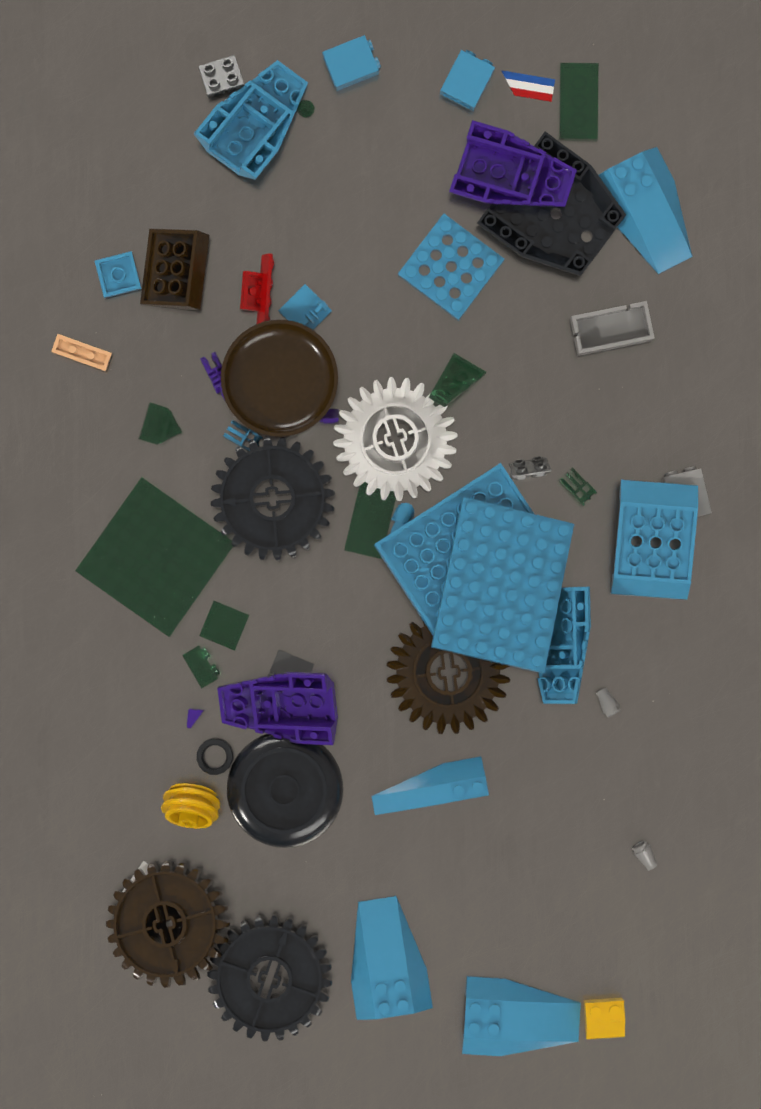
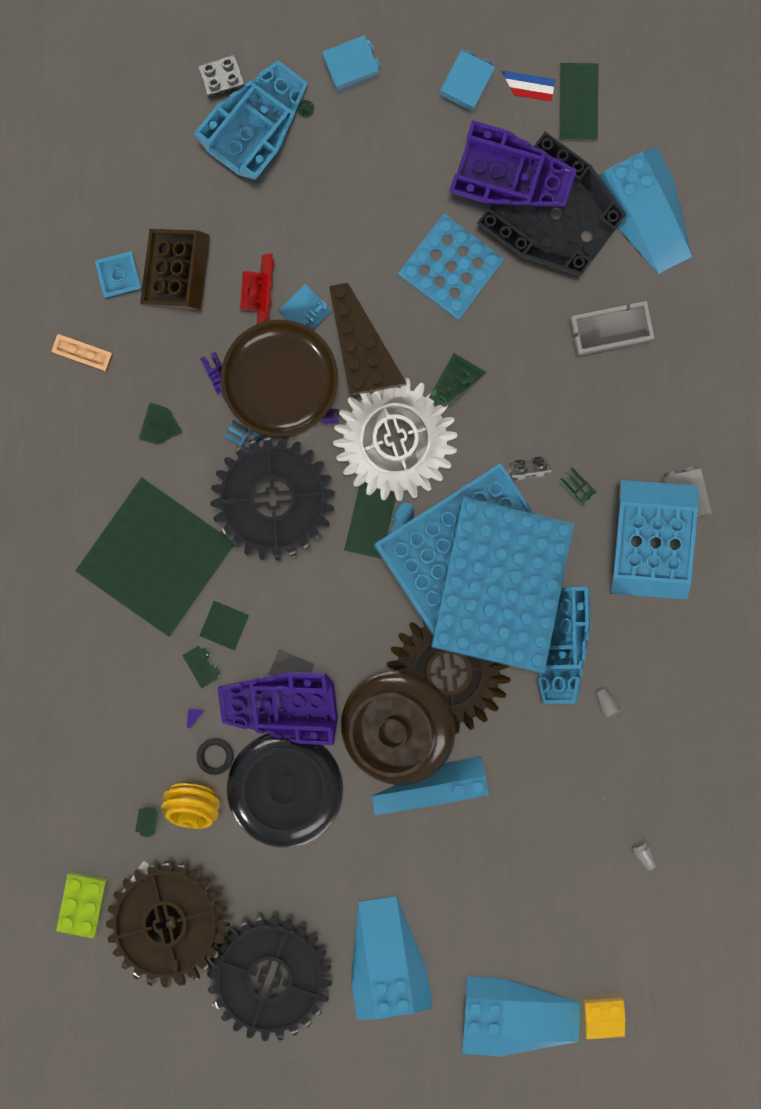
none -> lime brick [56,872,108,939]
none -> clear green brick [135,806,161,837]
none -> dark brown wing [329,283,407,396]
none -> dark brown dish [341,670,455,785]

